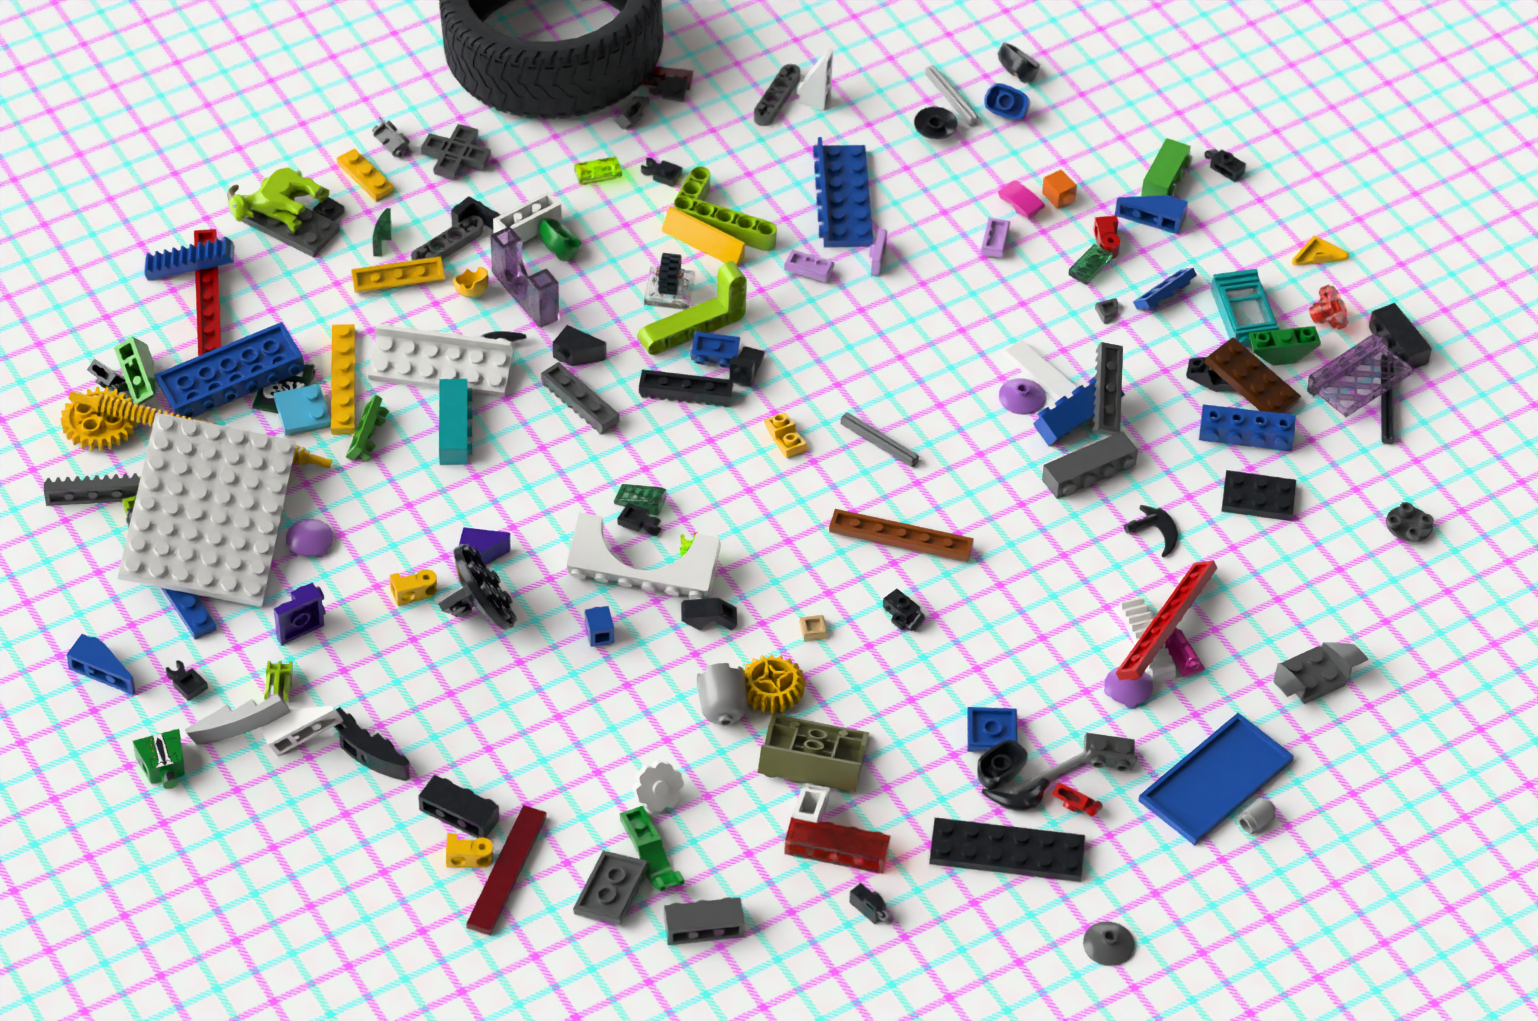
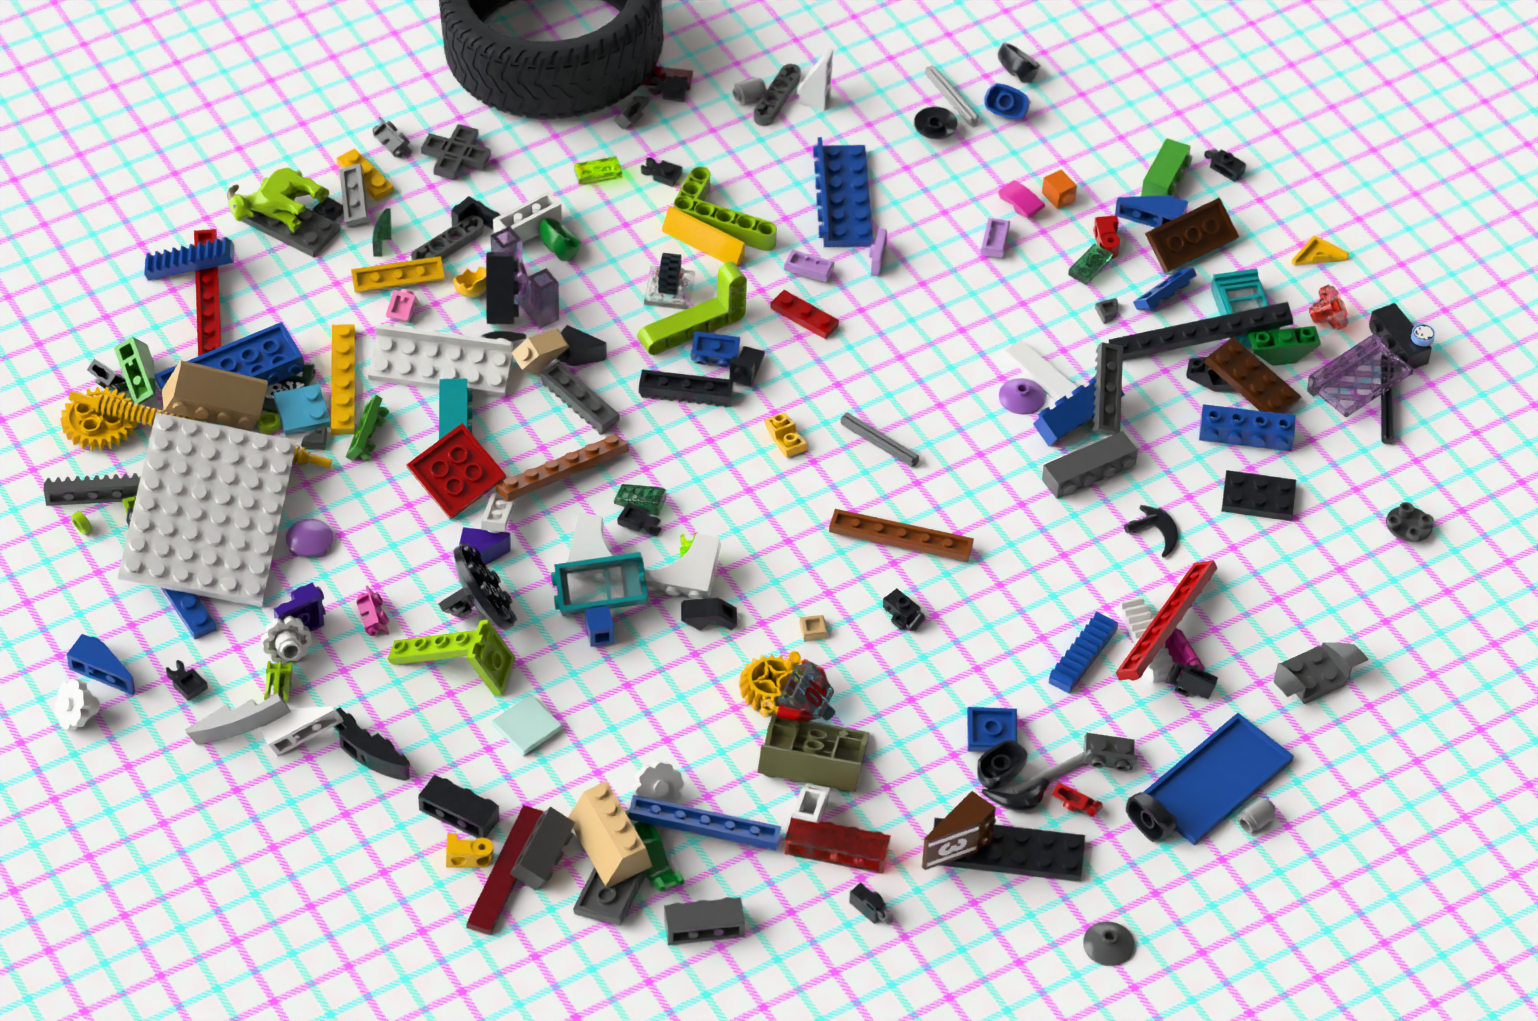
green torso [133,728,185,789] -> none
yellow leg [390,569,437,606] -> none
light grey cylinder [696,663,747,726] -> none
medium lavender dish [1104,667,1153,709] -> none
none -> white plant [54,679,100,730]
none -> lime tile [71,511,93,535]
none -> tan slope [162,360,268,431]
none -> lime tile [257,412,281,435]
none -> white plant [261,616,312,664]
none -> dark grey tile [301,427,328,450]
none -> light grey plate [339,163,369,227]
none -> dark pink hinge [356,585,389,636]
none -> bright pink bracket [386,289,419,323]
none -> lime bracket [388,620,516,696]
none -> red plate [406,423,507,520]
none -> white plate [481,491,516,533]
none -> black brick [486,252,519,324]
none -> light aqua tile [492,695,562,756]
none -> dark orange plate [495,434,629,502]
none -> dark grey brick [510,806,575,890]
none -> tan slope [511,328,569,375]
none -> door [551,552,649,616]
none -> tan slope [568,780,652,889]
none -> blue plate [628,795,781,851]
none -> light grey brick [732,77,766,104]
none -> torso [759,651,835,722]
none -> red plate [770,290,839,340]
none -> reddish brown slope [921,791,996,870]
none -> blue gear [1048,611,1118,694]
none -> black plate [1108,302,1293,360]
none -> black piece [1126,792,1177,842]
none -> reddish brown plate [1145,197,1239,274]
none -> black piece [1167,663,1218,700]
none -> tile [1411,324,1435,346]

